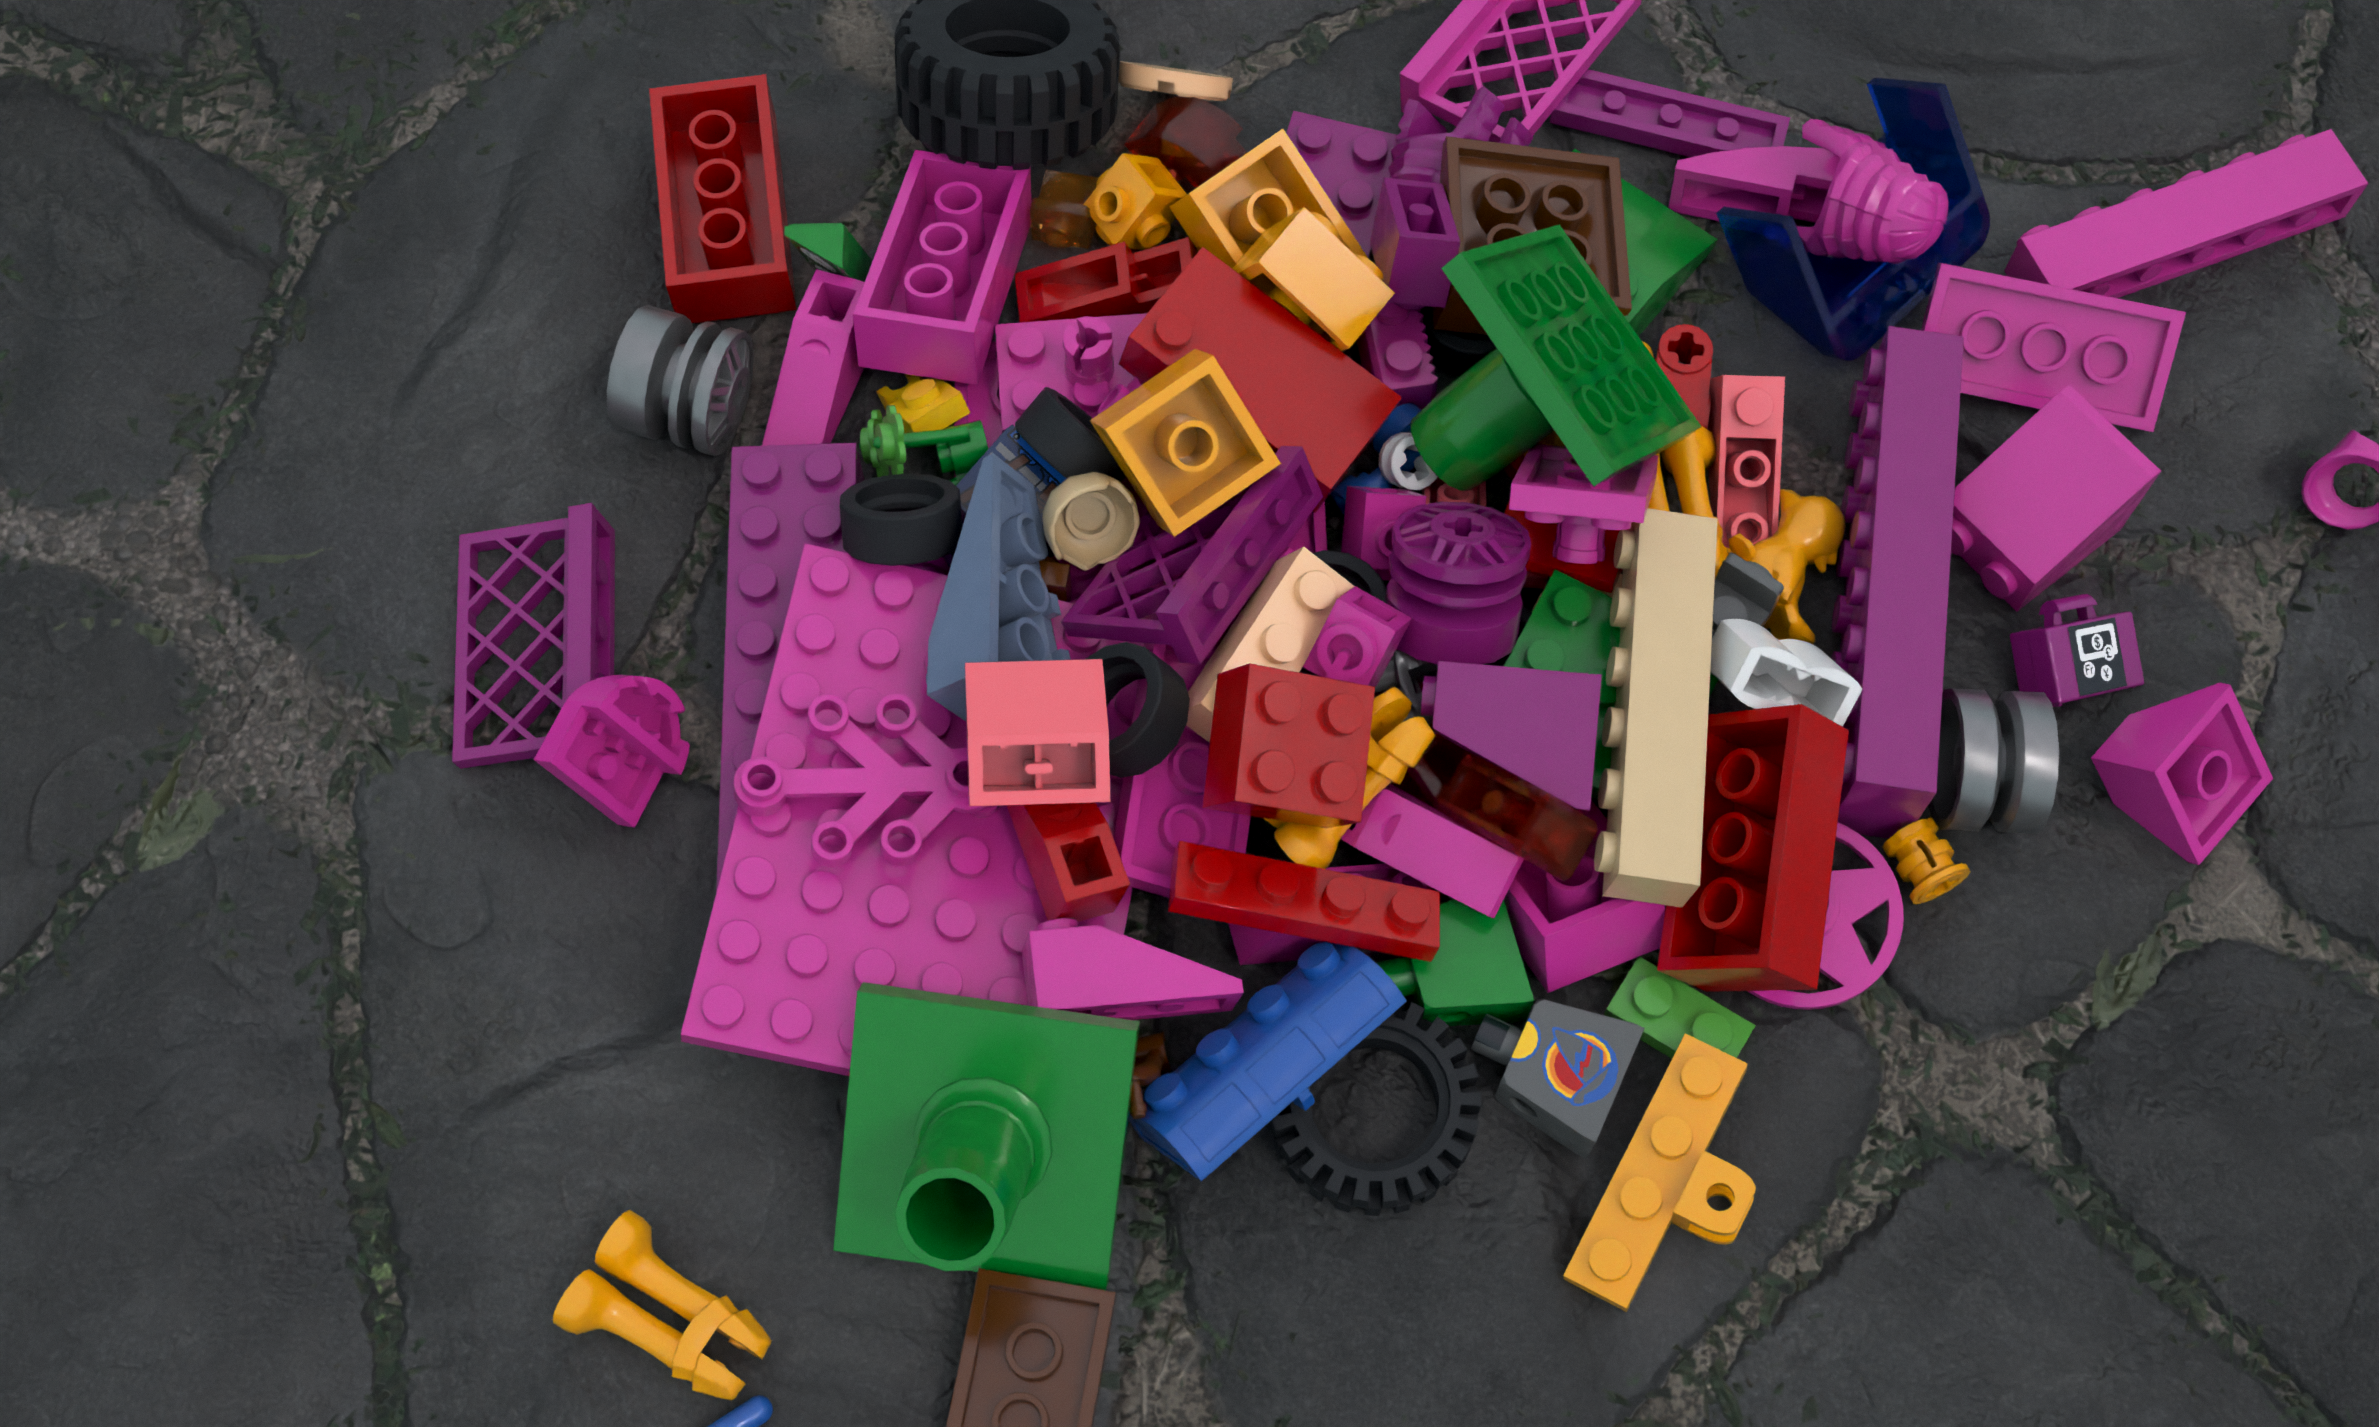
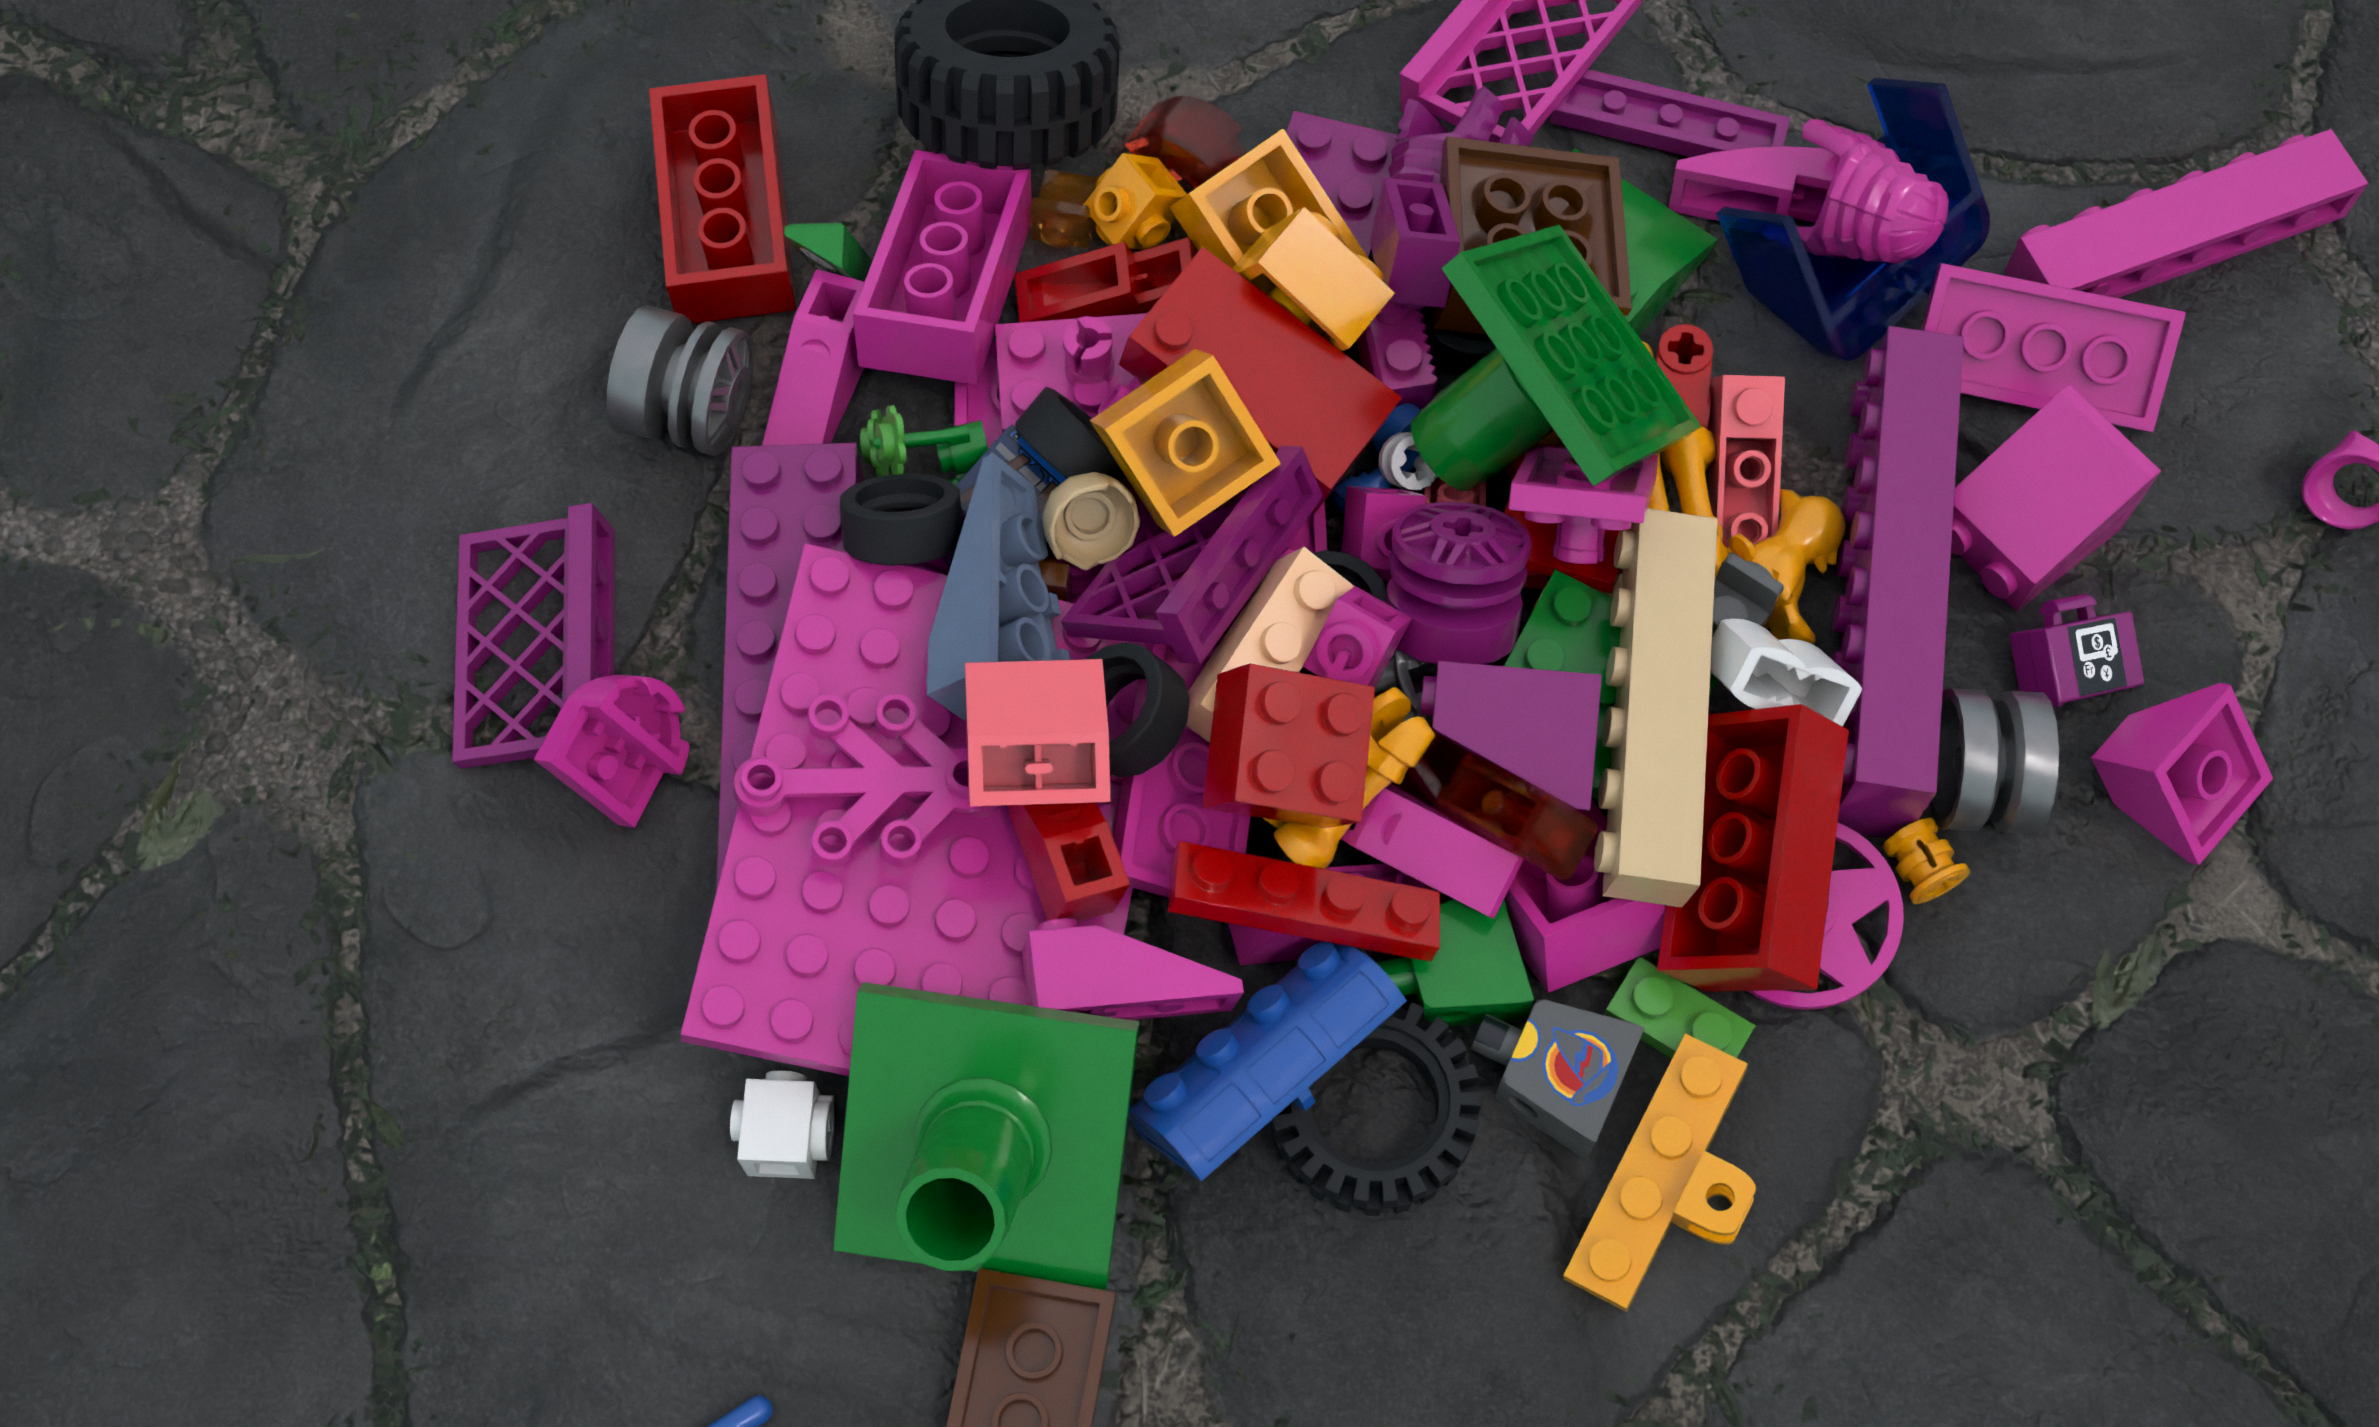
light orange piece [552,1210,772,1400] -> none
yellow plate [876,374,970,433] -> none
light nougat tile [1118,61,1233,101] -> none
reddish brown piece [1129,1032,1171,1119] -> none
none -> white brick [730,1071,835,1179]

